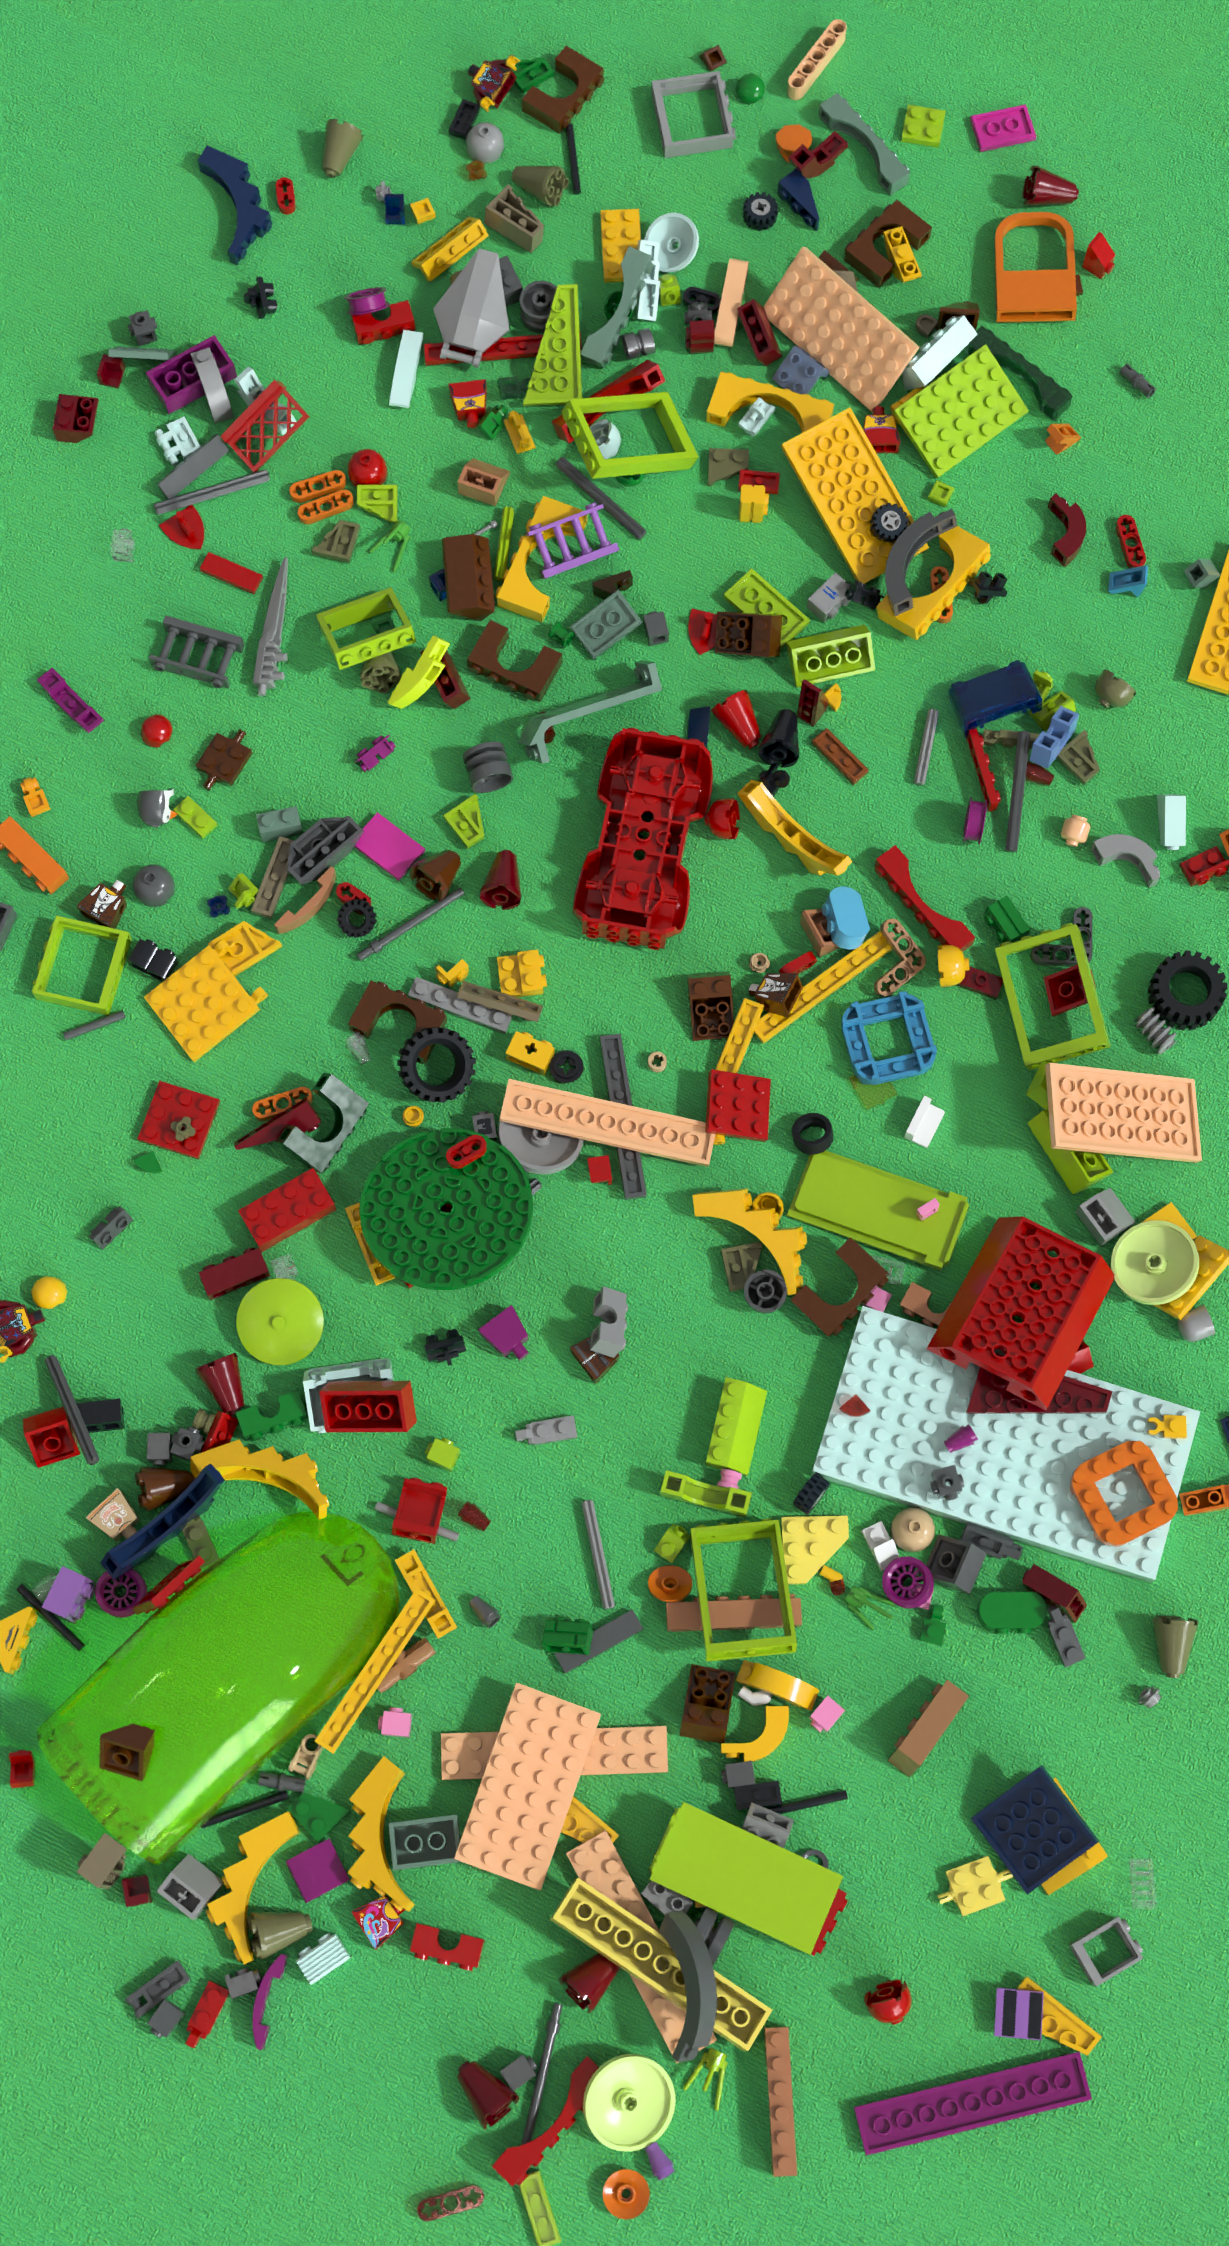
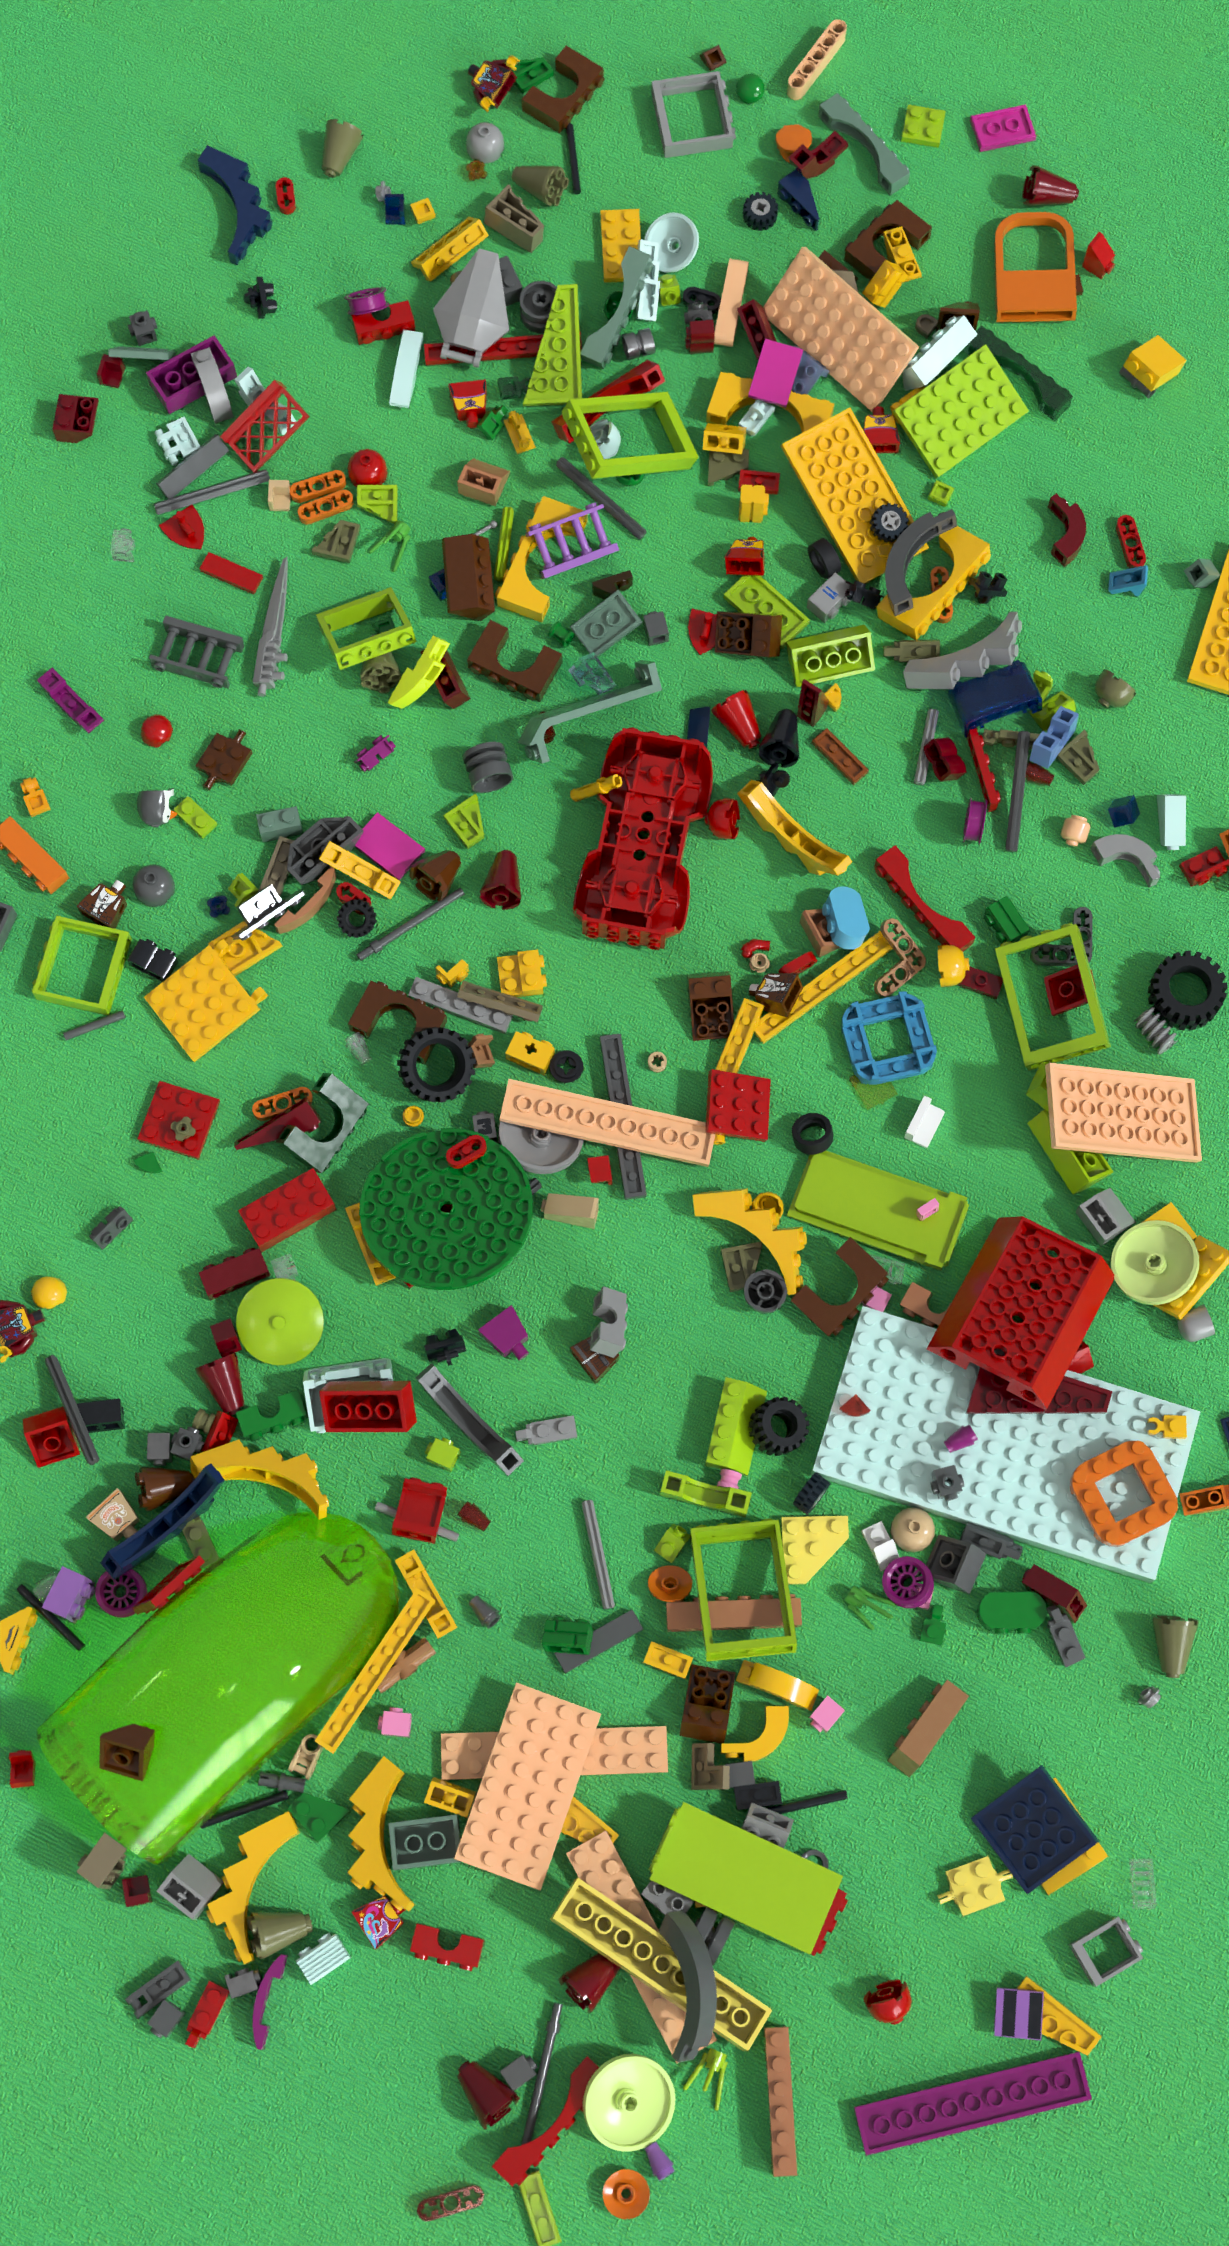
magenta slope [286,1838,349,1904] -> none
black plate [449,99,481,140] -> none
white arm [738,1686,772,1706] -> none
arm [819,1565,845,1596] -> none
orange slope [1045,423,1081,454] -> none
none -> dark red brick [210,1318,242,1357]
none -> bracket [231,884,305,941]
none -> tan panel [268,480,291,511]
none -> yellow slope [319,841,401,900]
none -> dark grey arch [415,1363,524,1476]
none -> yellow brick [424,1777,476,1818]
none -> medium nougat bracket [467,1034,495,1068]
none -> tan slope [541,1193,599,1229]
none -> clear light blue arch [568,652,616,696]
none -> yellow pin [570,774,622,802]
none -> yellow plate [643,1641,693,1679]
none -> dark tan plate [691,1743,730,1790]
none -> yellow brick [703,423,747,454]
none -> red torso [725,537,765,576]
none -> red arm [741,939,770,958]
none -> dark pink tile [748,339,803,408]
none -> black tyre [749,1397,809,1456]
none -> black tyre [807,538,841,579]
none -> yellow brick [862,260,908,308]
none -> olive hinge [883,639,940,662]
none -> light grey arch [903,612,1022,689]
none -> dark red brick [924,737,966,782]
none -> panel [1108,795,1140,827]
none -> yellow brick [1123,335,1187,392]

